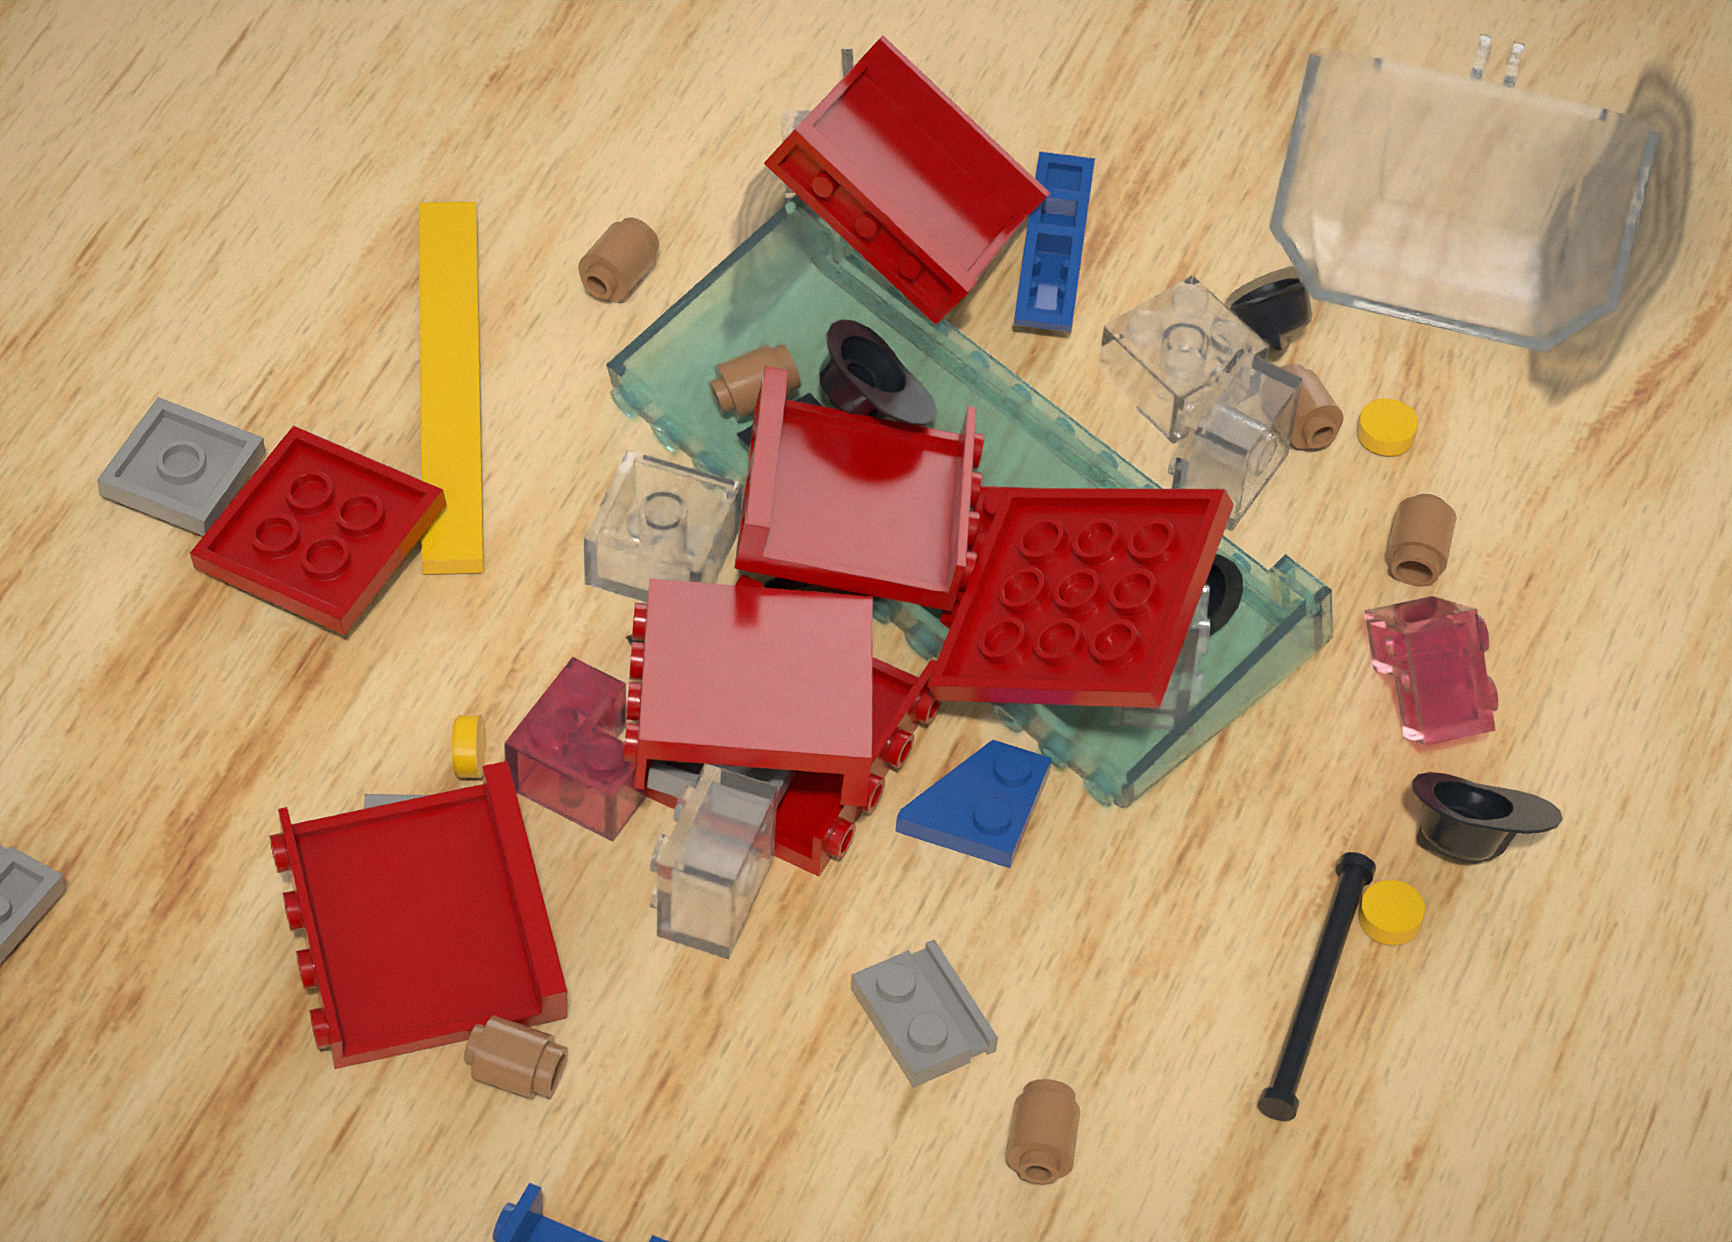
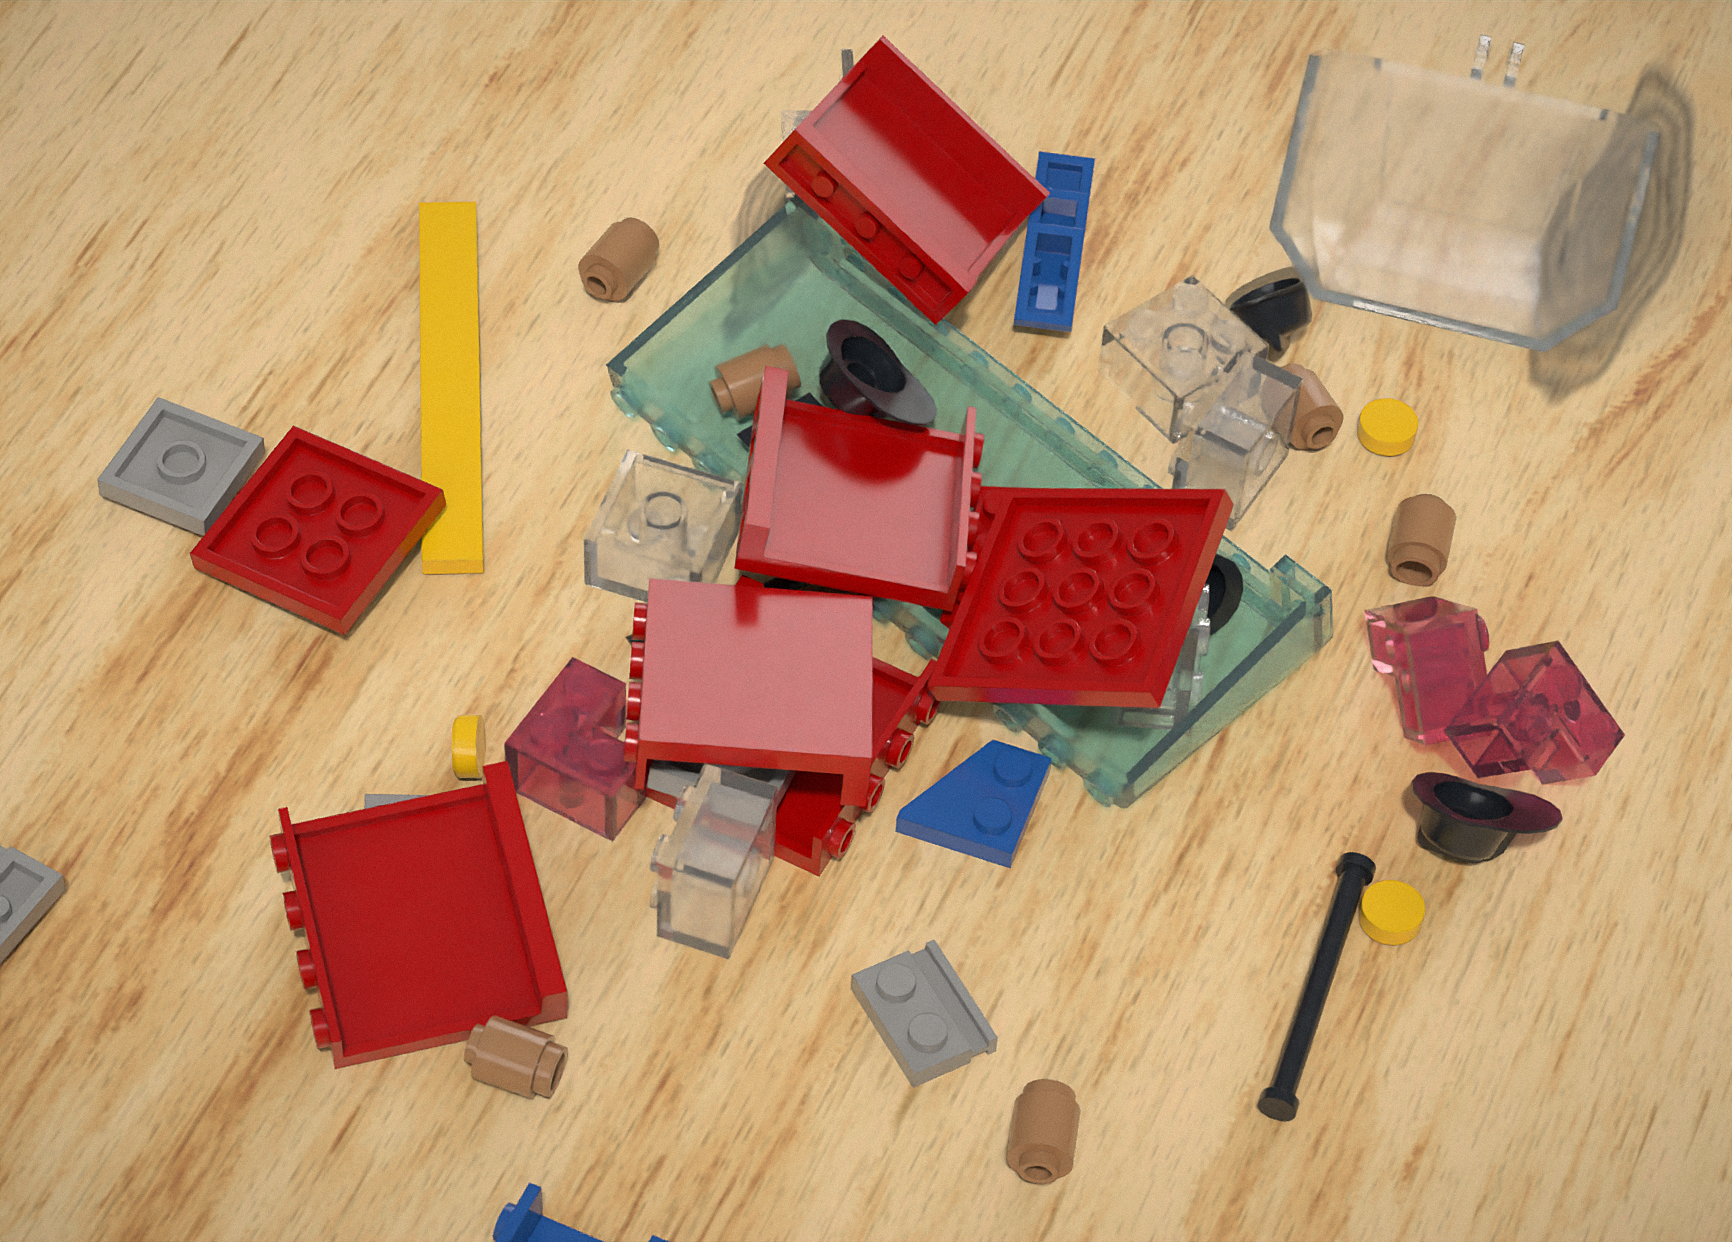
none -> clear pink brick [1444,640,1625,784]

